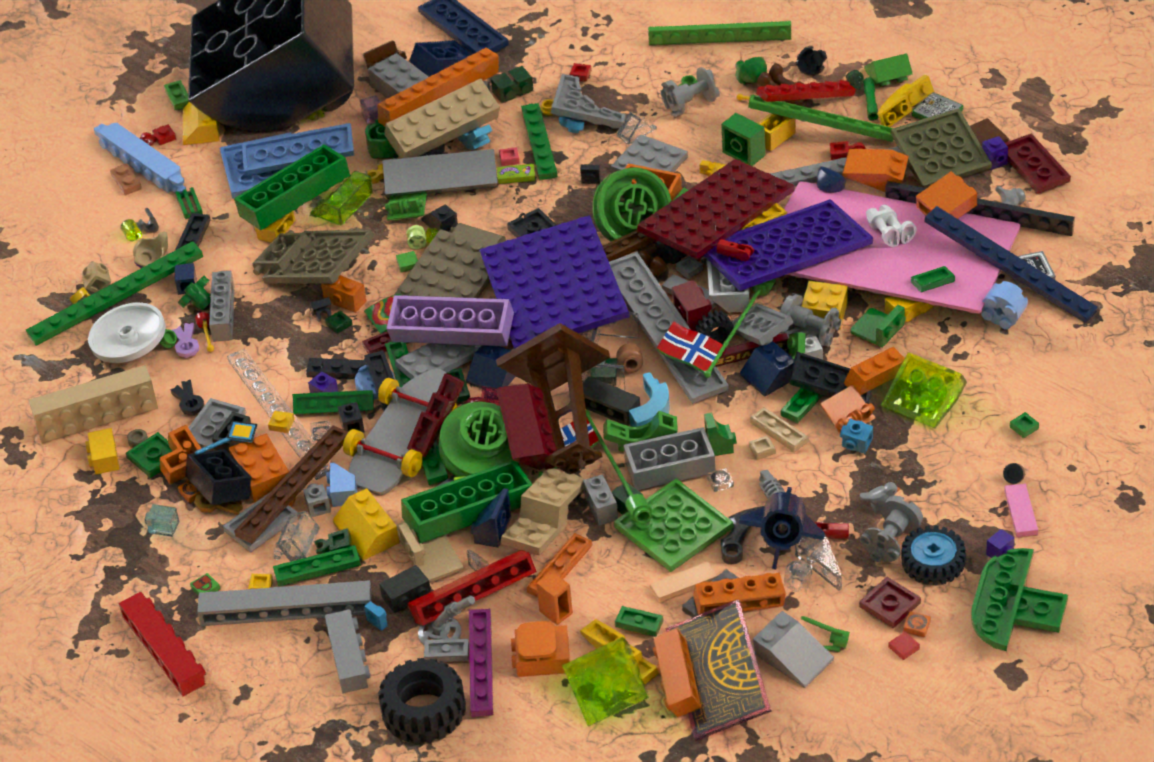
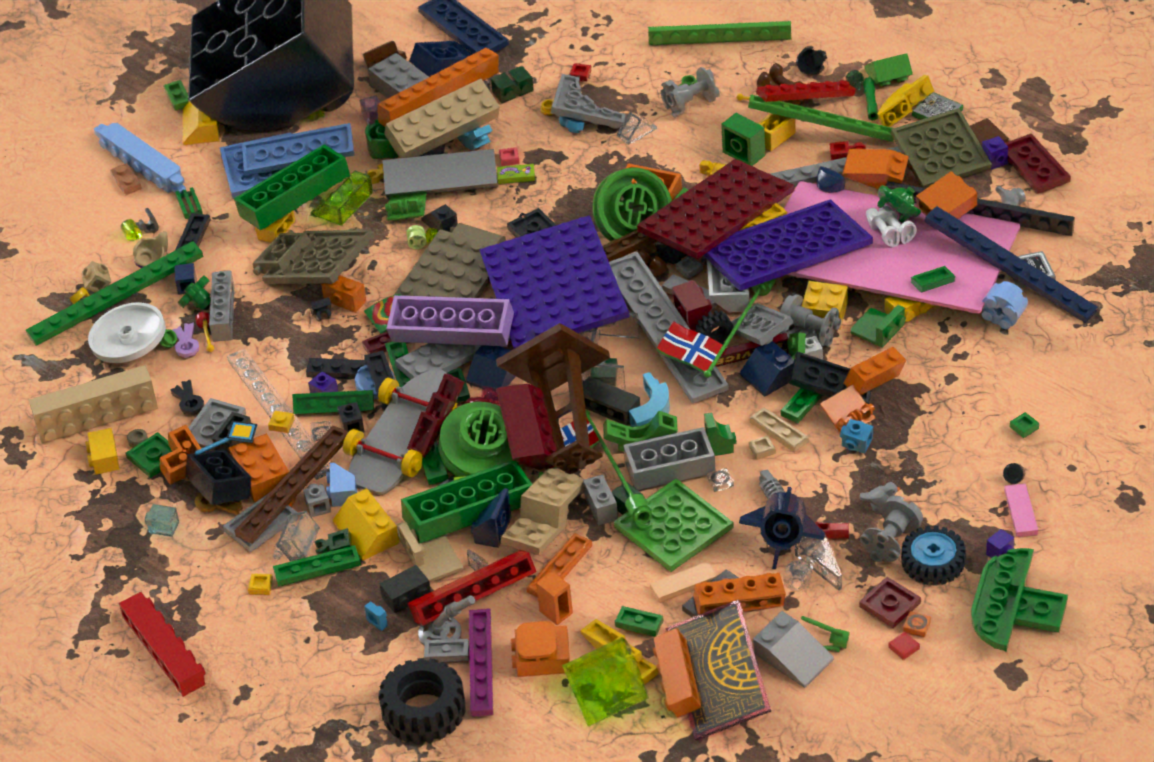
red plate [140,124,176,146] -> none
orange tile [178,481,200,503] -> none
tile [190,573,220,596] -> none
light grey brick [197,581,372,626] -> none
dark green tile [325,310,353,334] -> none
light grey brick [325,609,371,694] -> none
bright green tile [396,251,418,272] -> none
green plate [521,103,558,180] -> none
black plate [580,164,601,184] -> none
light grey plate [611,134,688,172] -> none
nougat head [616,343,643,373] -> none
red bar [716,239,754,261] -> none
black piece [720,506,763,564] -> none
green hair [735,57,767,85] -> none
clear neon green slope [881,352,967,429] -> none
none -> green piece [877,185,921,223]

